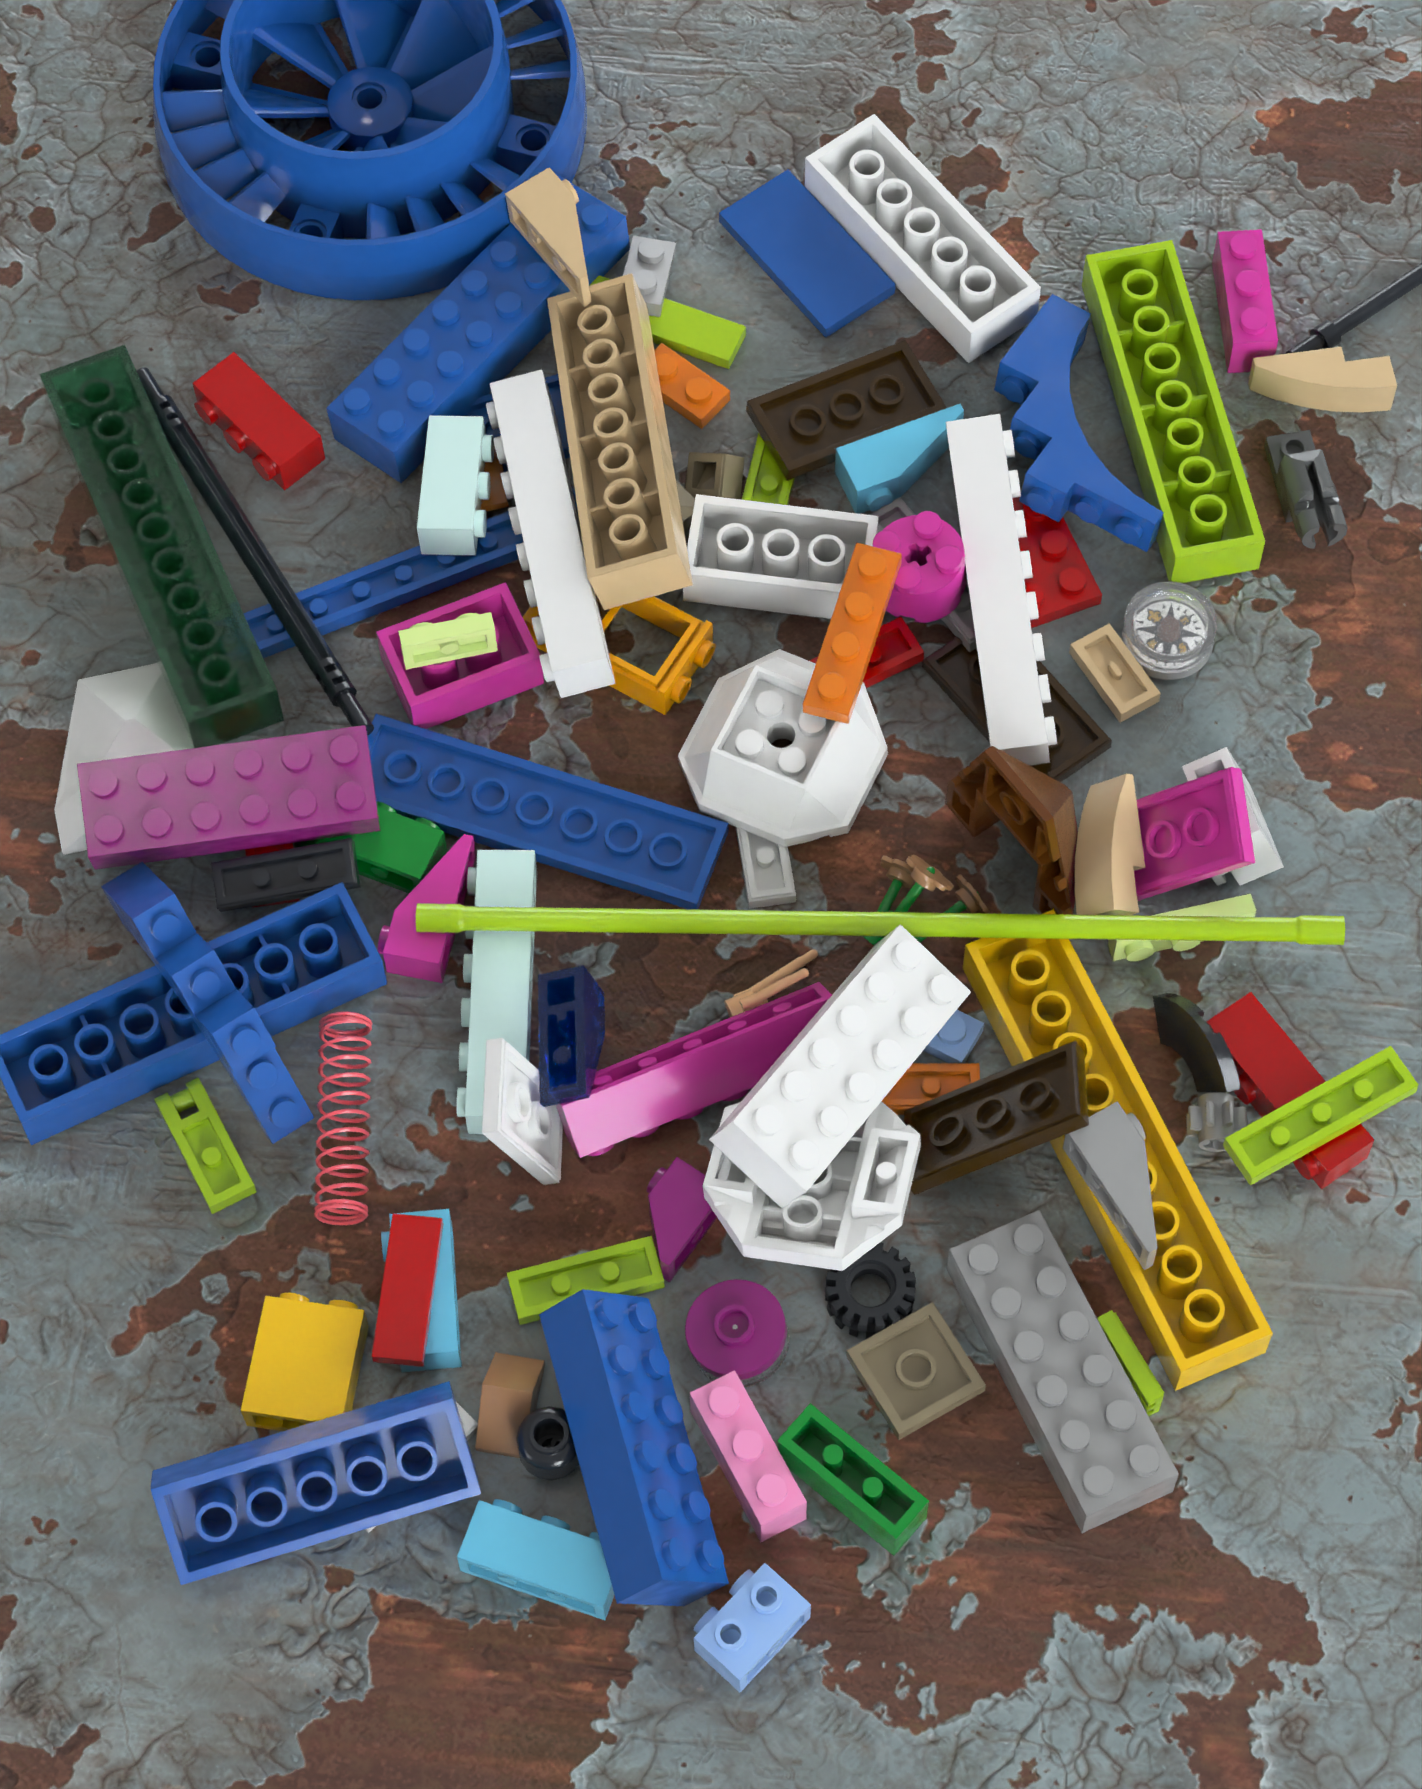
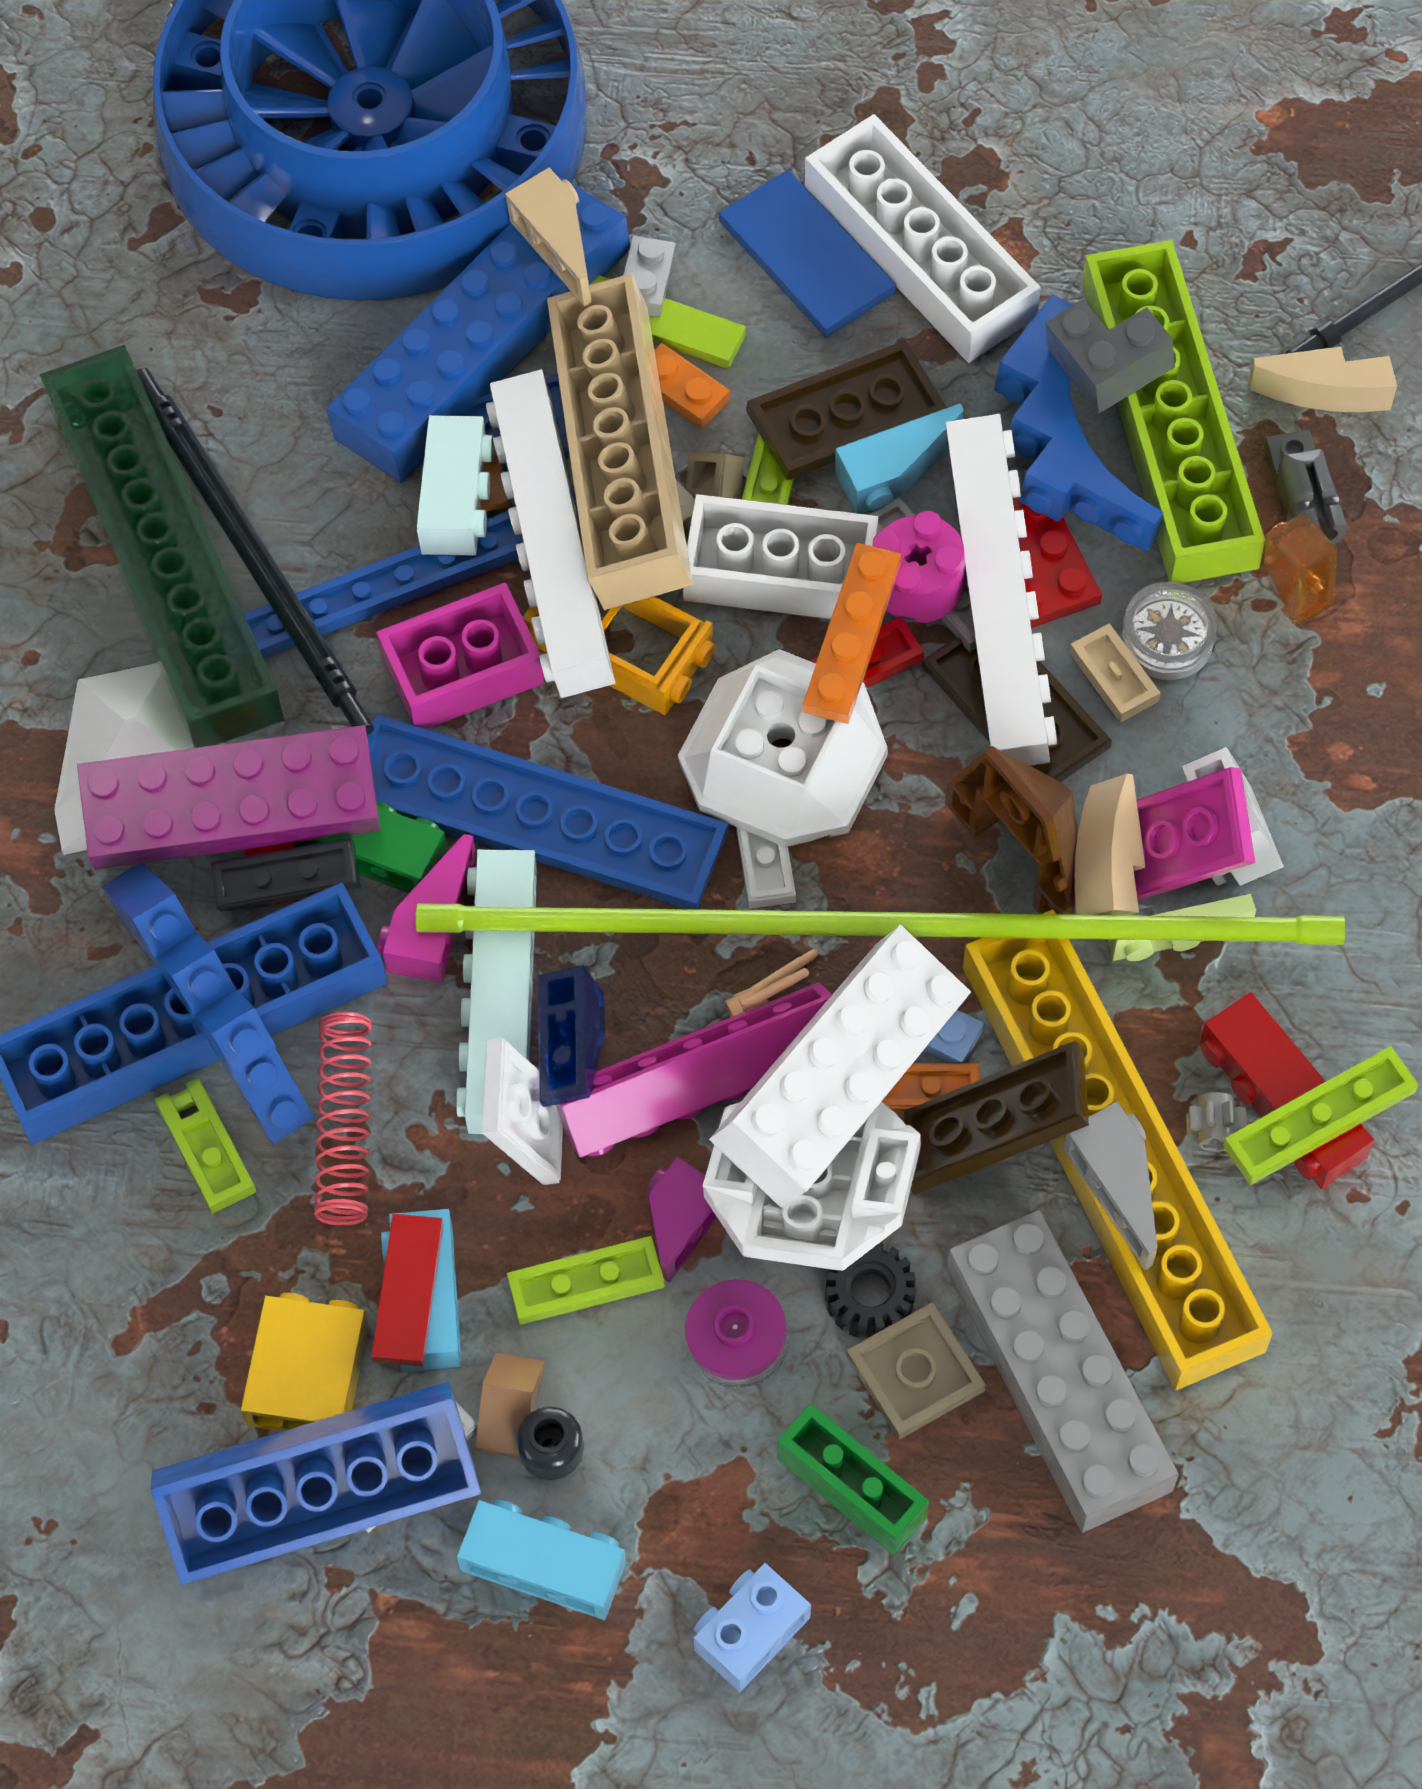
red brick [193,352,325,491] -> none
yellowish green plate [398,612,498,670] -> none
blue brick [539,1289,729,1606] -> none
bright pink brick [689,1370,807,1542] -> none
medium nougat plant [862,854,990,946] -> none
lime tile [1097,1310,1164,1416] -> none
black tile [1153,993,1240,1093] -> none
dark pink brick [1212,229,1278,373] -> none
none -> dark grey brick [1045,299,1175,414]
none -> clear orange slope [1264,513,1337,627]

